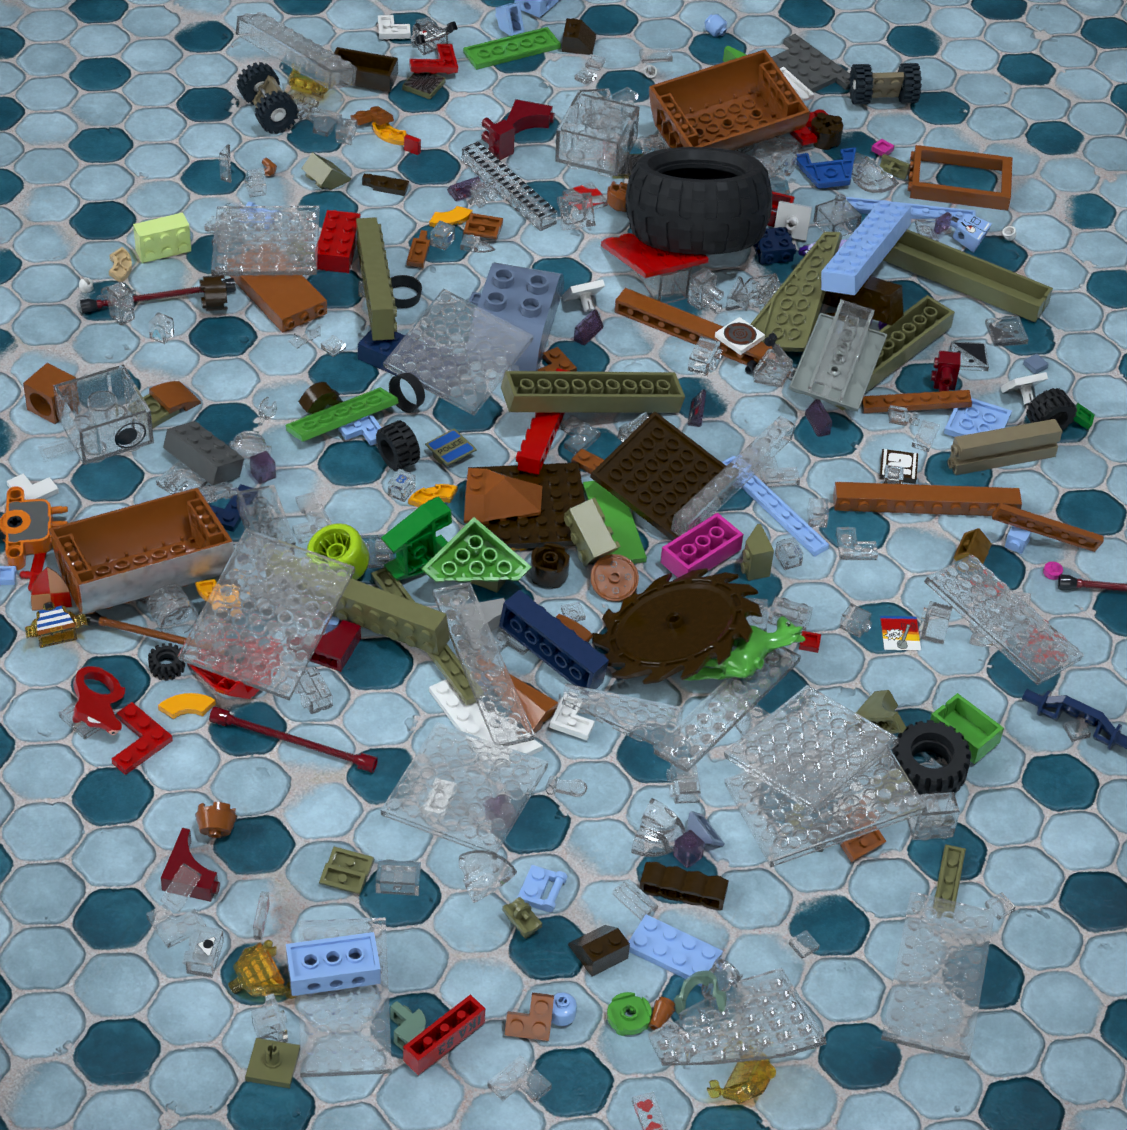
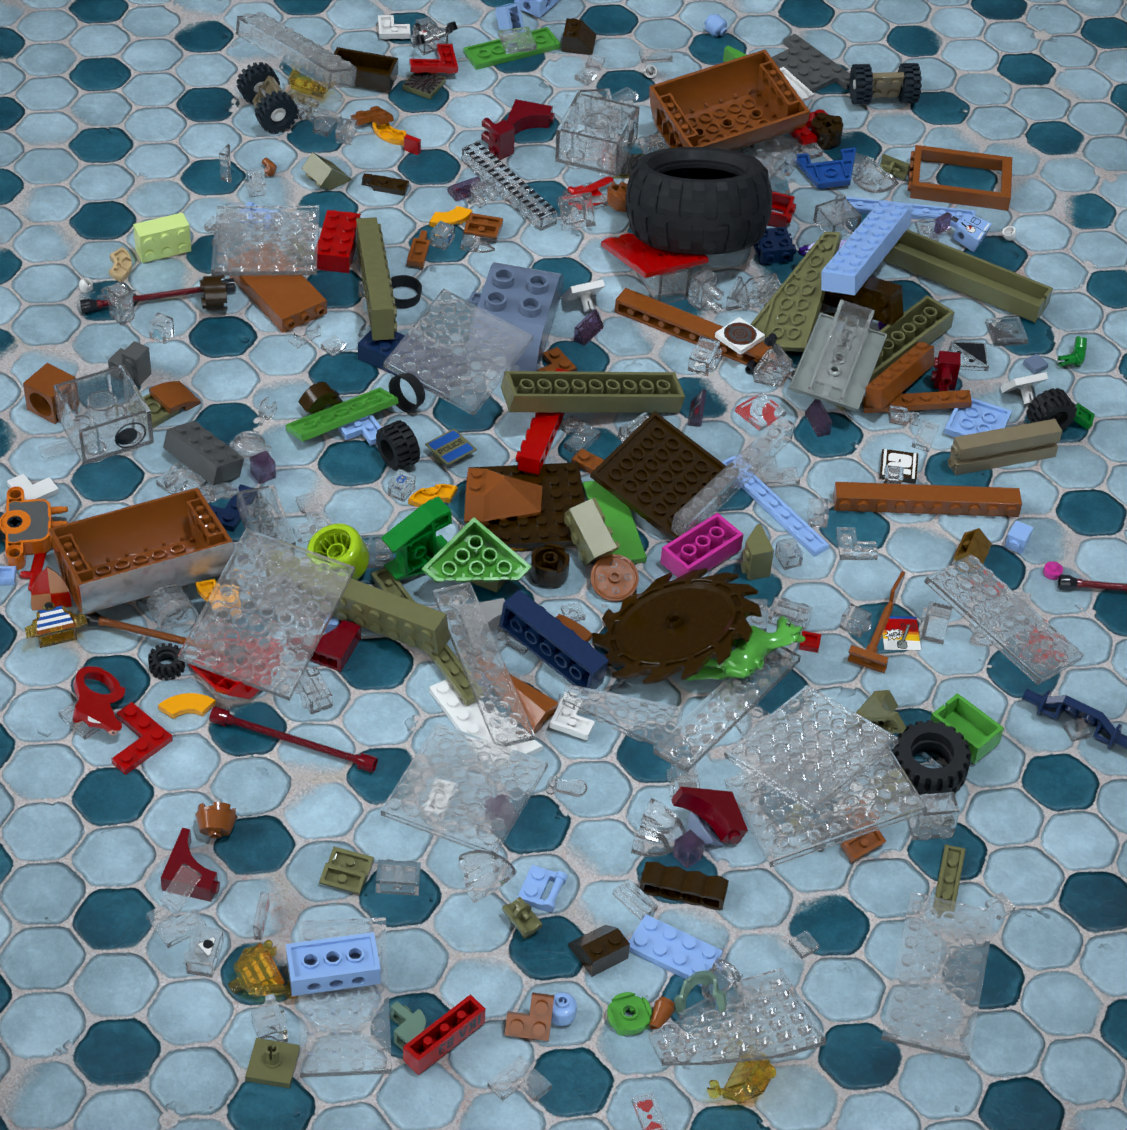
white tile [774,201,812,241] -> none
dark pink plate [871,139,895,156] -> none
dark orange plate [992,503,1104,552] -> none
none -> dark grey brick [108,341,152,386]
none -> clear plate [498,27,537,54]
none -> red sword [563,176,614,203]
none -> dark red arch [671,786,748,844]
none -> clear tile [735,392,786,431]
none -> clear tile [800,143,823,160]
none -> dark orange piece [847,571,906,674]
none -> dark orange brick [866,342,934,410]
none -> green arm [1057,336,1087,367]

